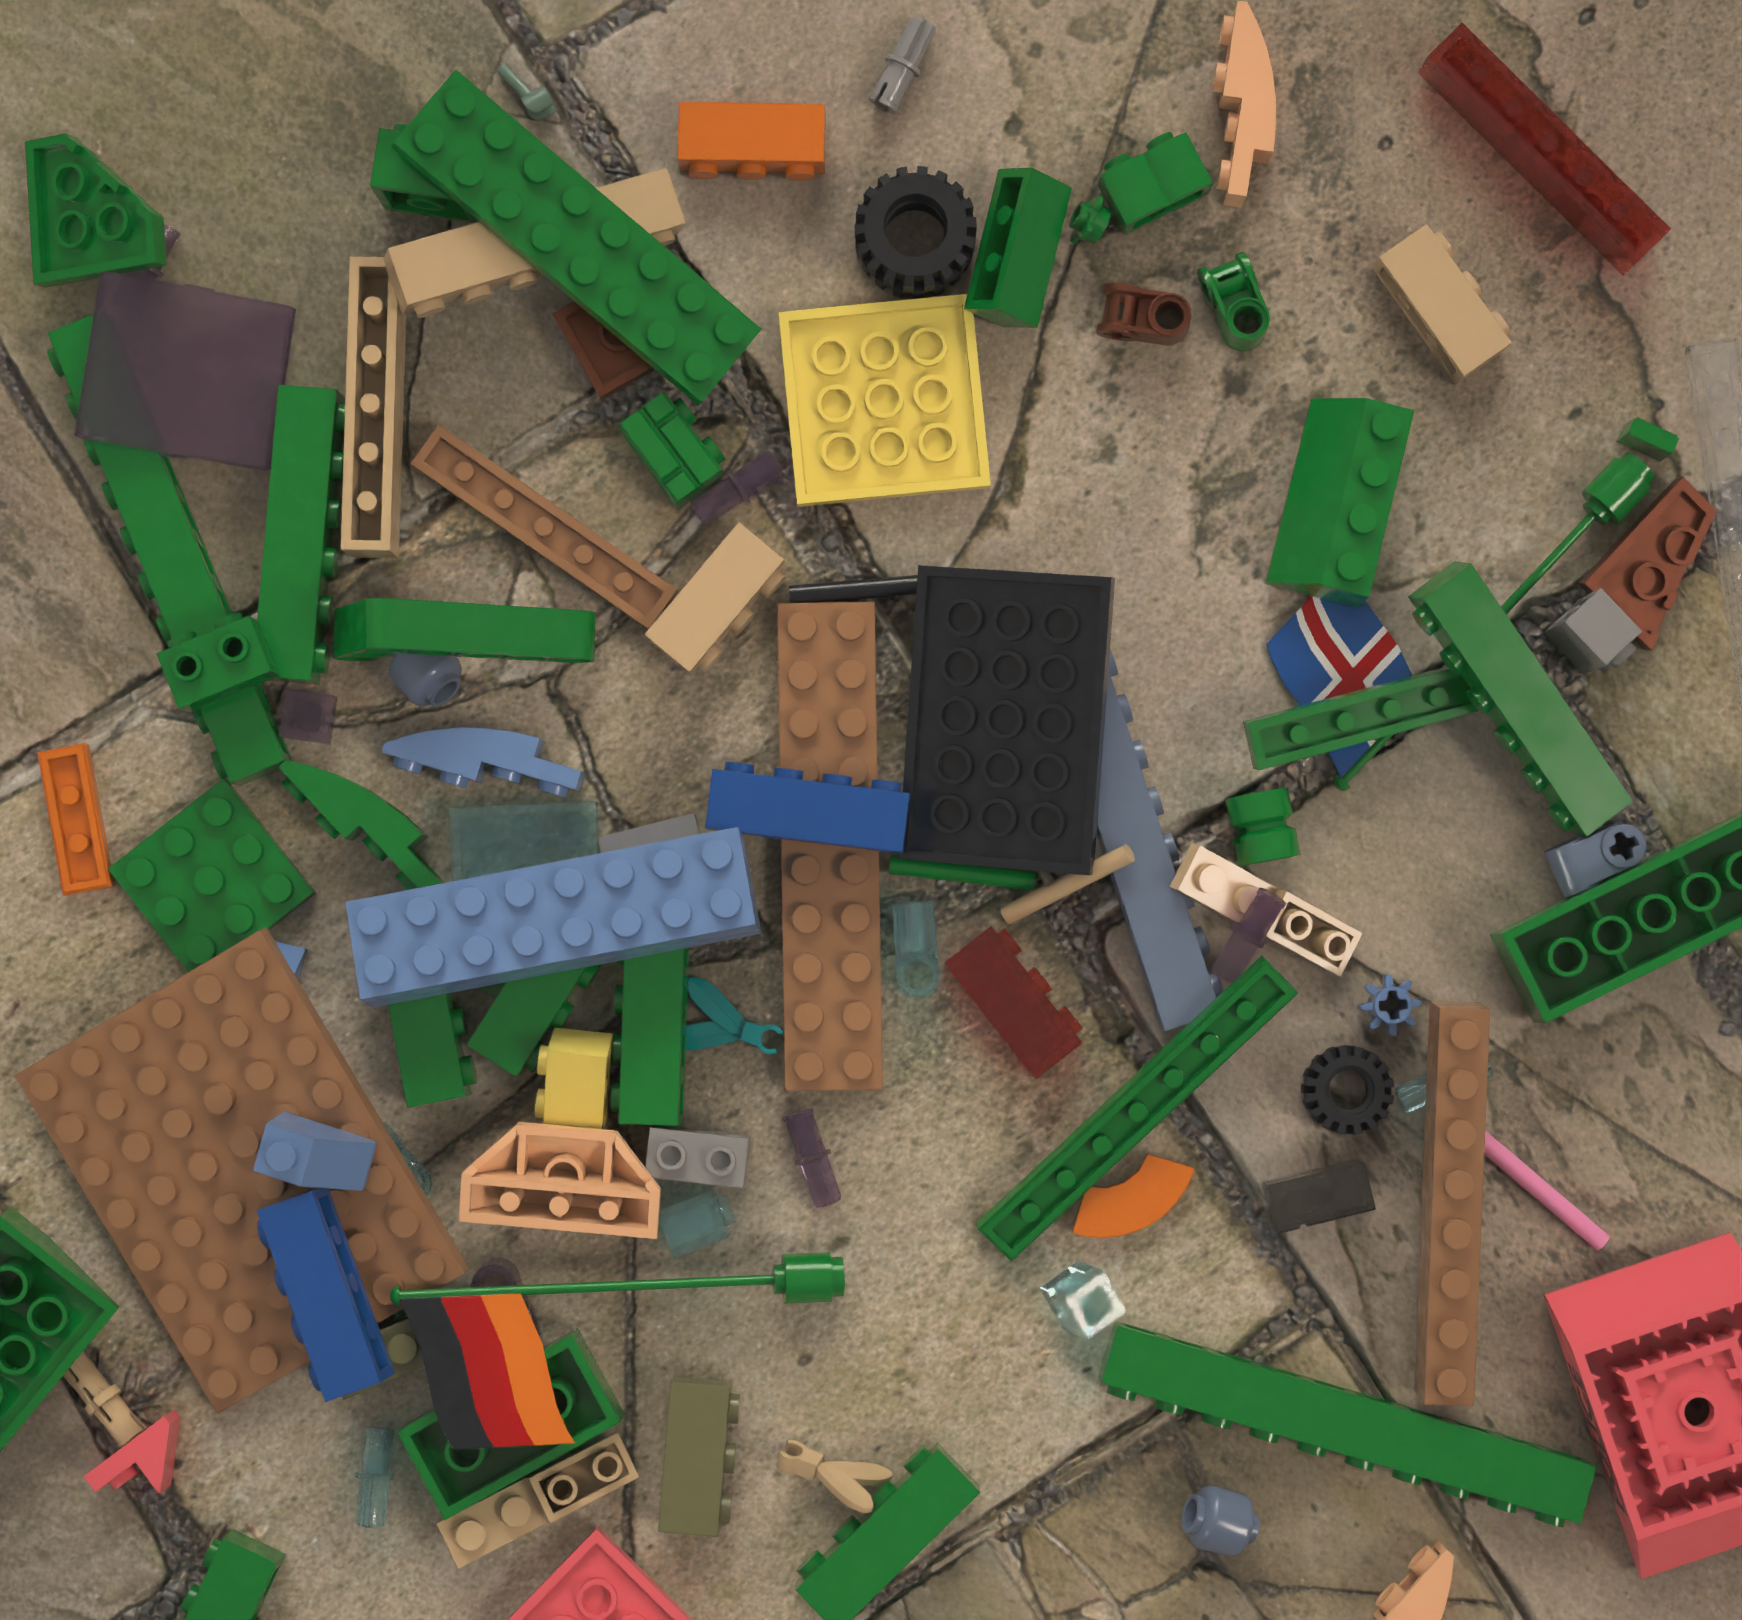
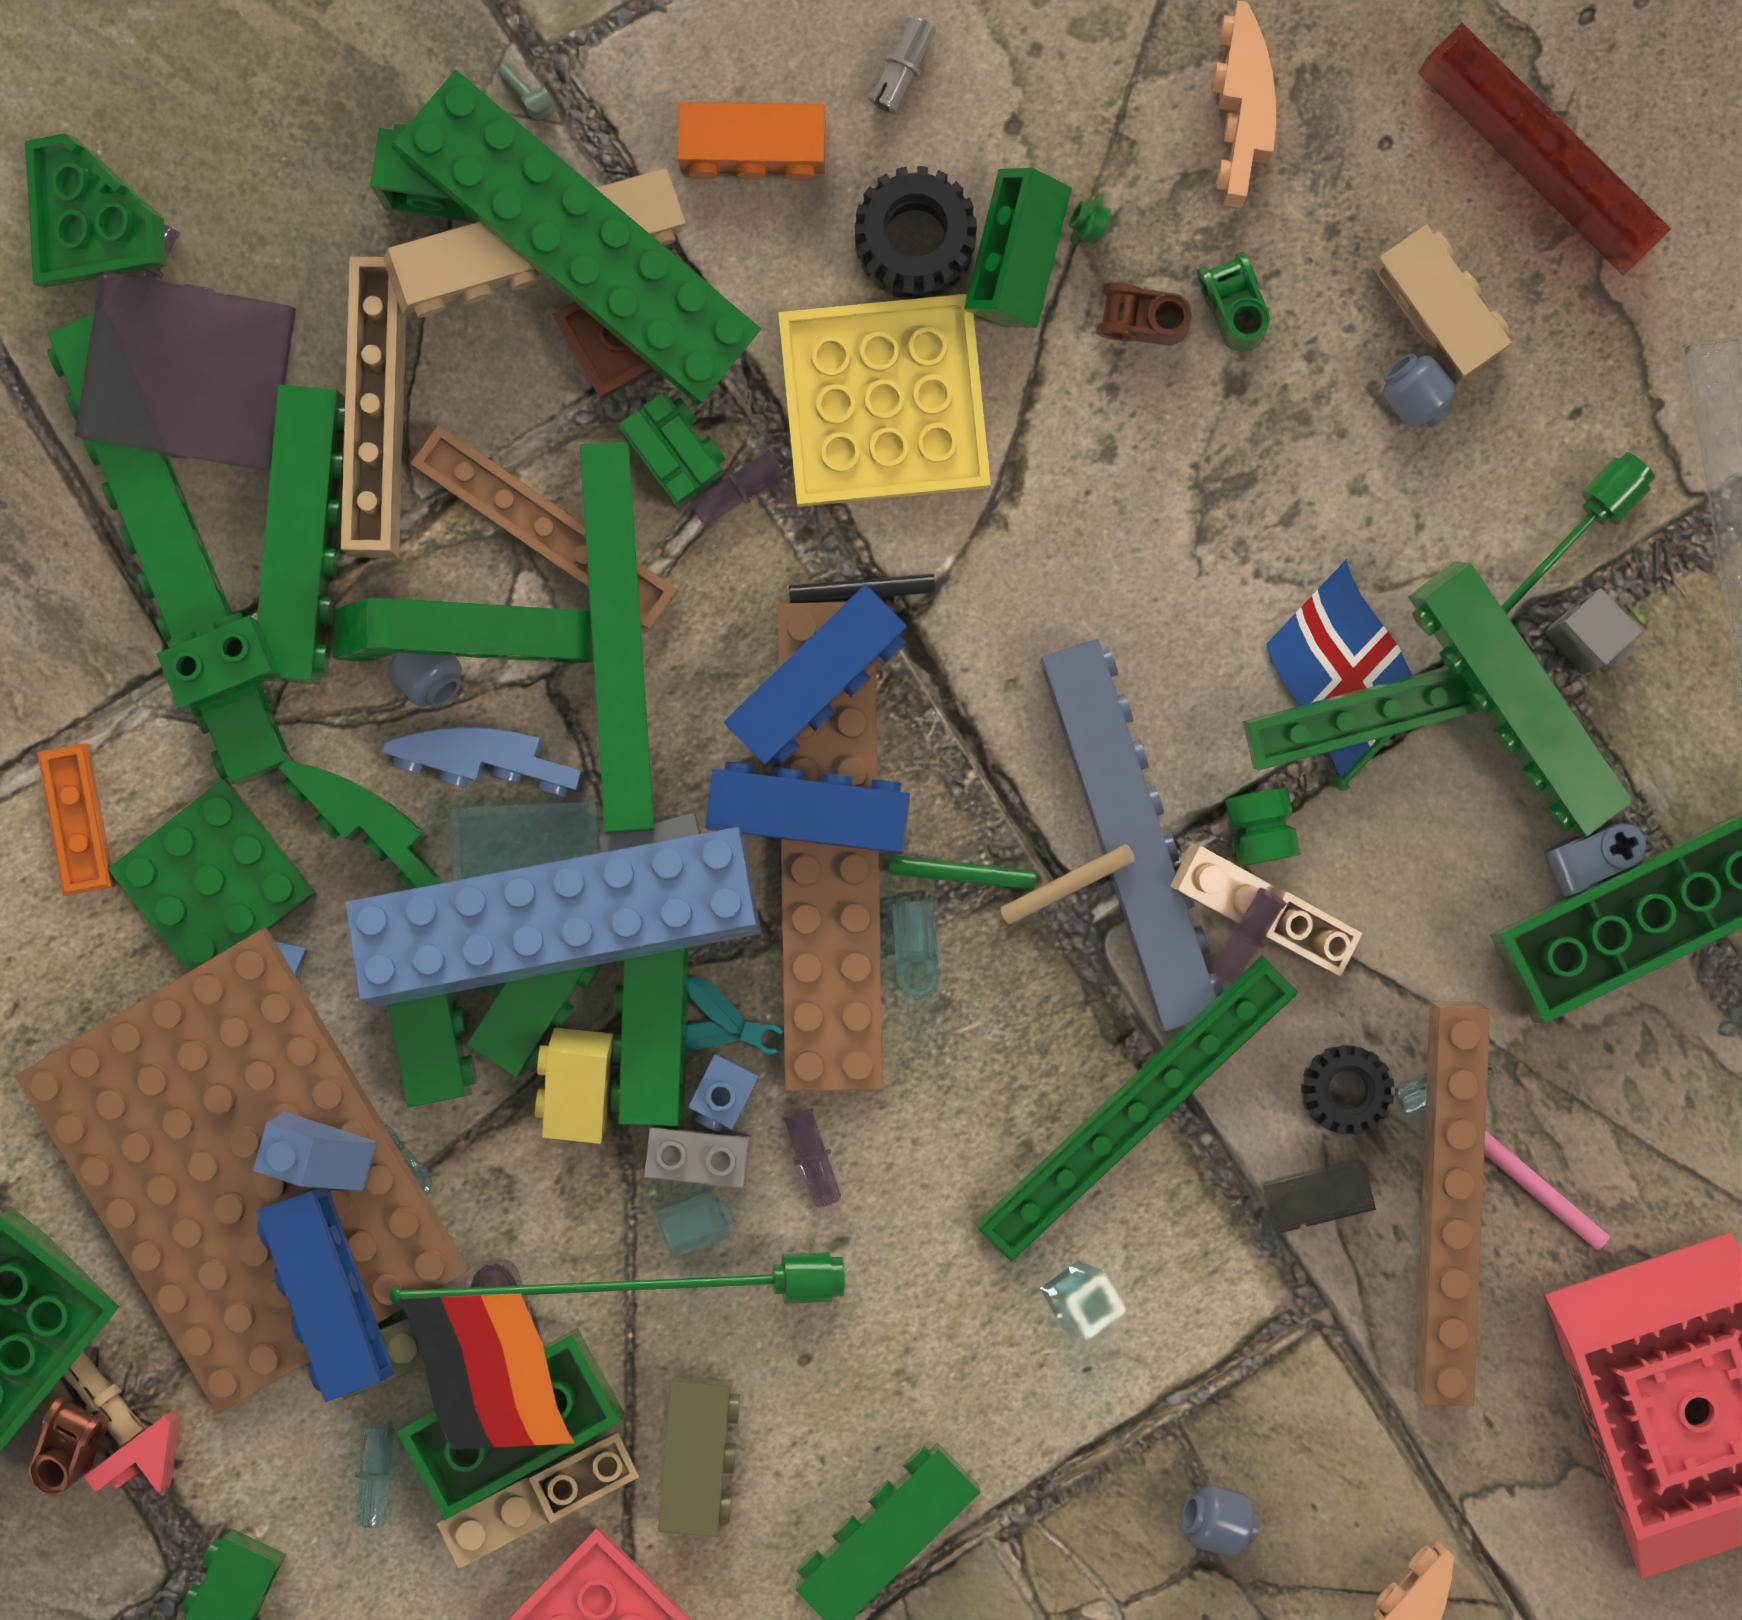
plate [279,689,338,745] -> none
light nougat wedge [459,1122,661,1239] -> none
tan brick [644,522,786,677] -> none
tan piece [776,1440,893,1513] -> none
black plate [898,565,1115,875] -> none
clear red brick [944,926,1083,1079] -> none
orange tile [1071,1153,1195,1238] -> none
green brick [1097,132,1213,235] -> none
green brick [1098,1320,1597,1528] -> none
green slope [1265,398,1415,608] -> none
medium blue gear [1357,974,1422,1036] -> none
copper wing [1578,477,1717,650] -> none
green tile [1616,417,1679,462] -> none
none -> copper piece [28,1393,109,1496]
none -> green tile [580,442,655,834]
none -> medium blue brick [688,1053,760,1133]
none -> blue brick [724,584,907,767]
none -> sand blue head [1382,353,1456,427]

